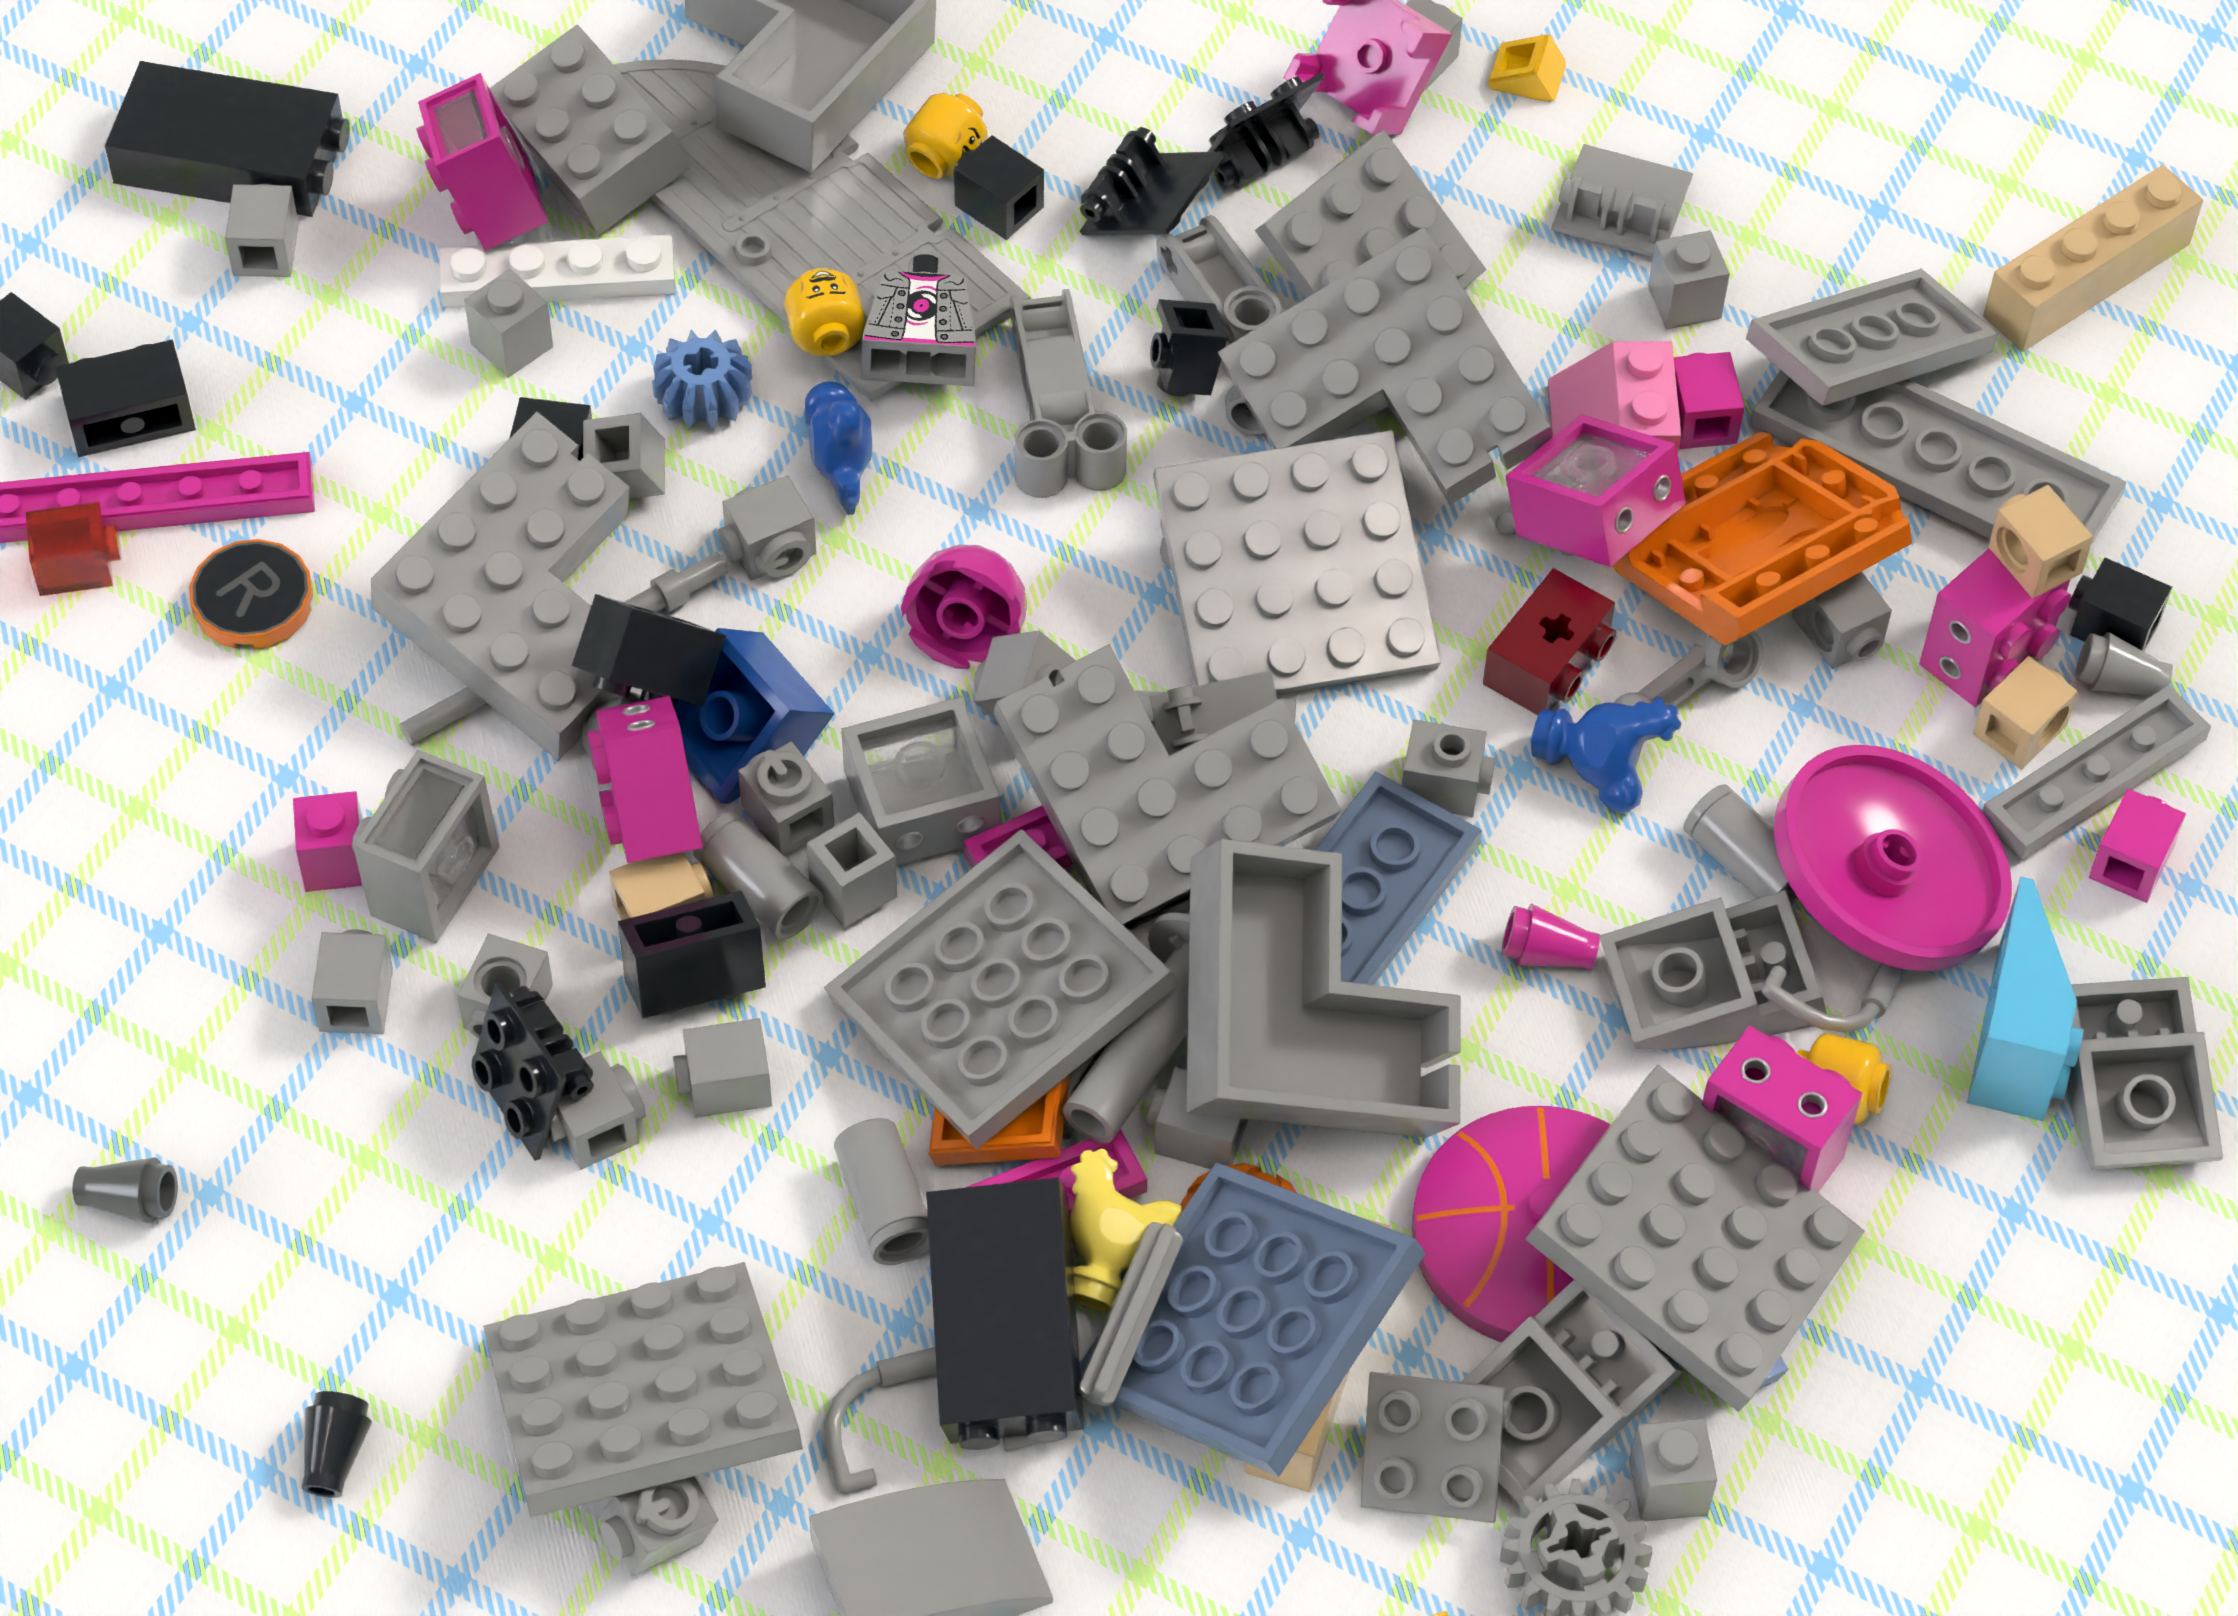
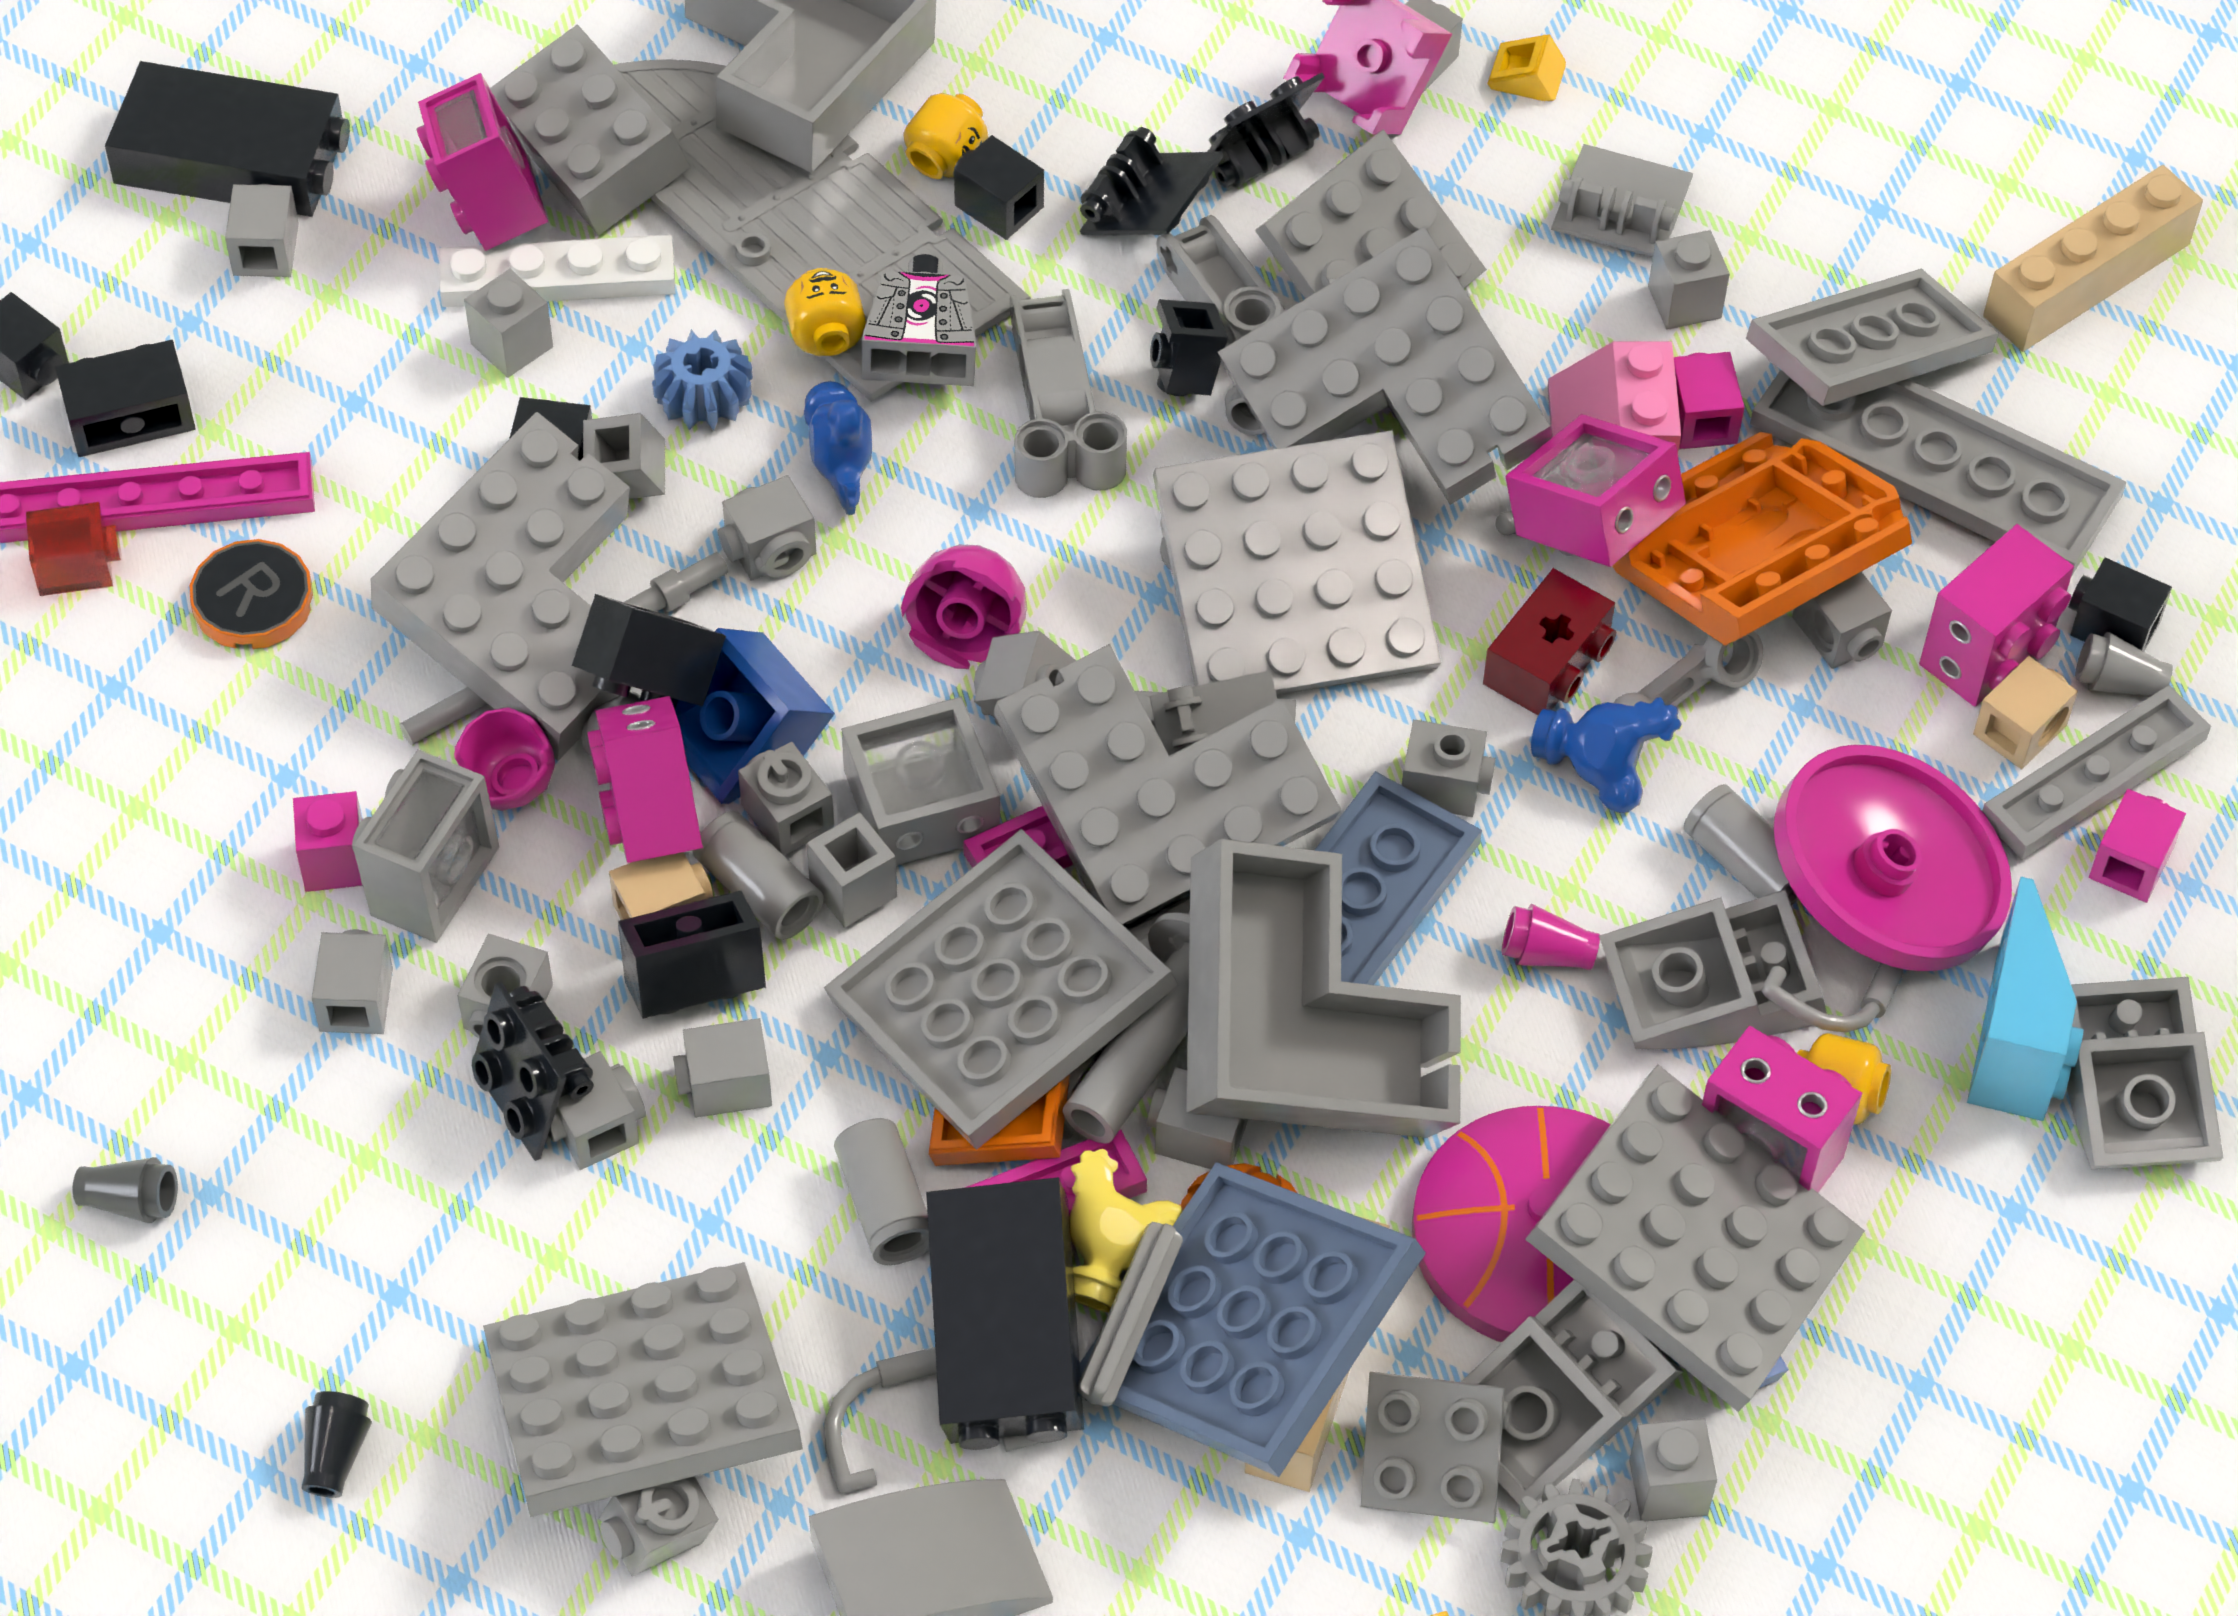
tan brick [1988,485,2094,598] -> none
none -> dark pink hair [454,707,555,811]

